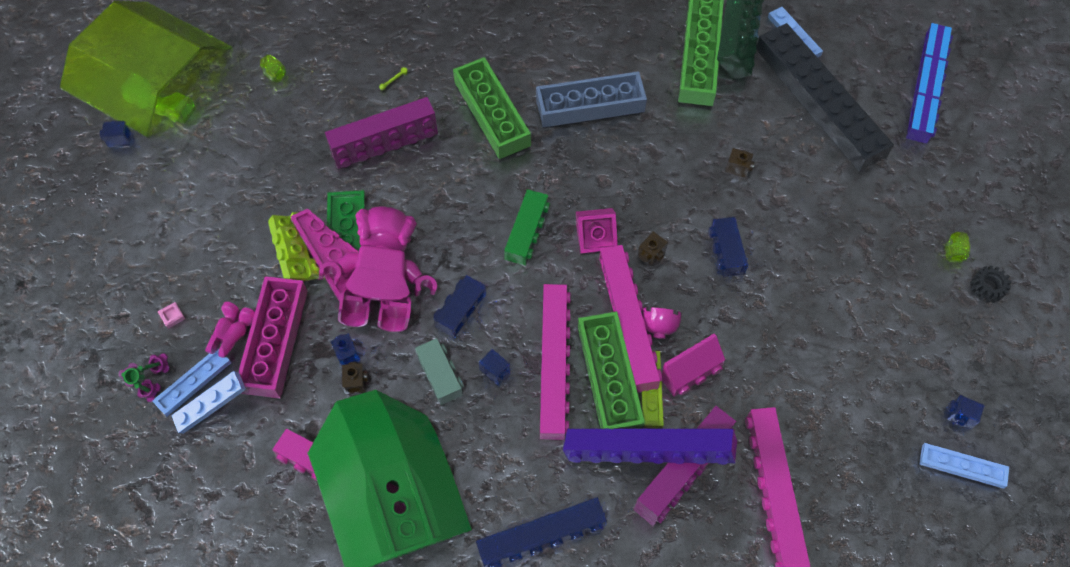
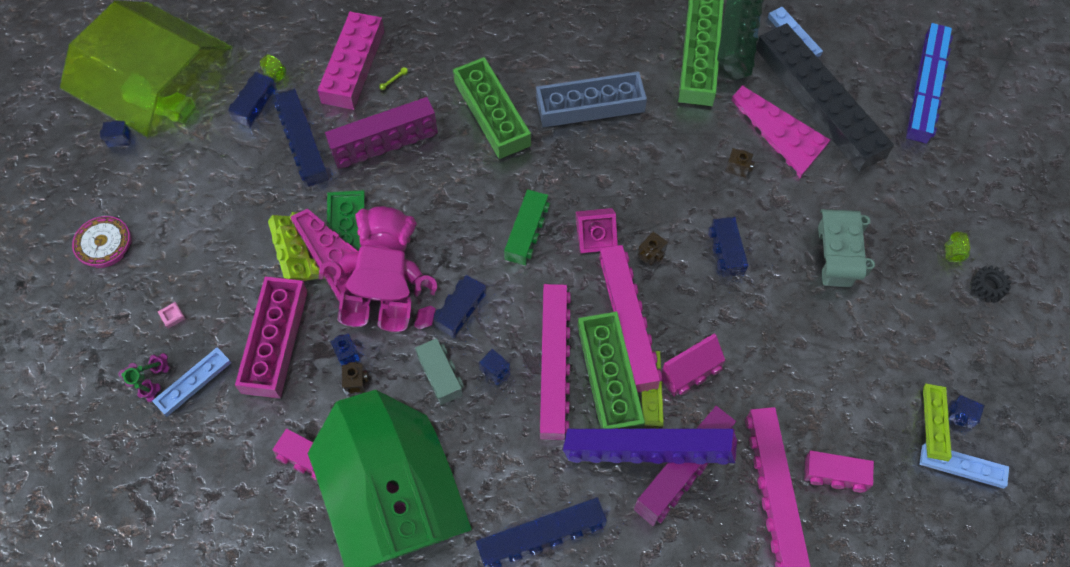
light blue plate [172,371,246,434] -> none
dark pink piece [205,302,255,358] -> none
dark pink cylinder [642,307,682,339] -> none
none -> tile [72,216,132,268]
none -> clear blue brick [228,72,277,128]
none -> clear blue brick [274,89,329,187]
none -> dark pink brick [317,12,384,110]
none -> dark pink tile [415,305,436,329]
none -> dark pink wing [731,86,830,178]
none -> dark pink brick [804,450,874,493]
none -> sand green container [818,209,875,287]
none -> lime plate [923,383,952,462]

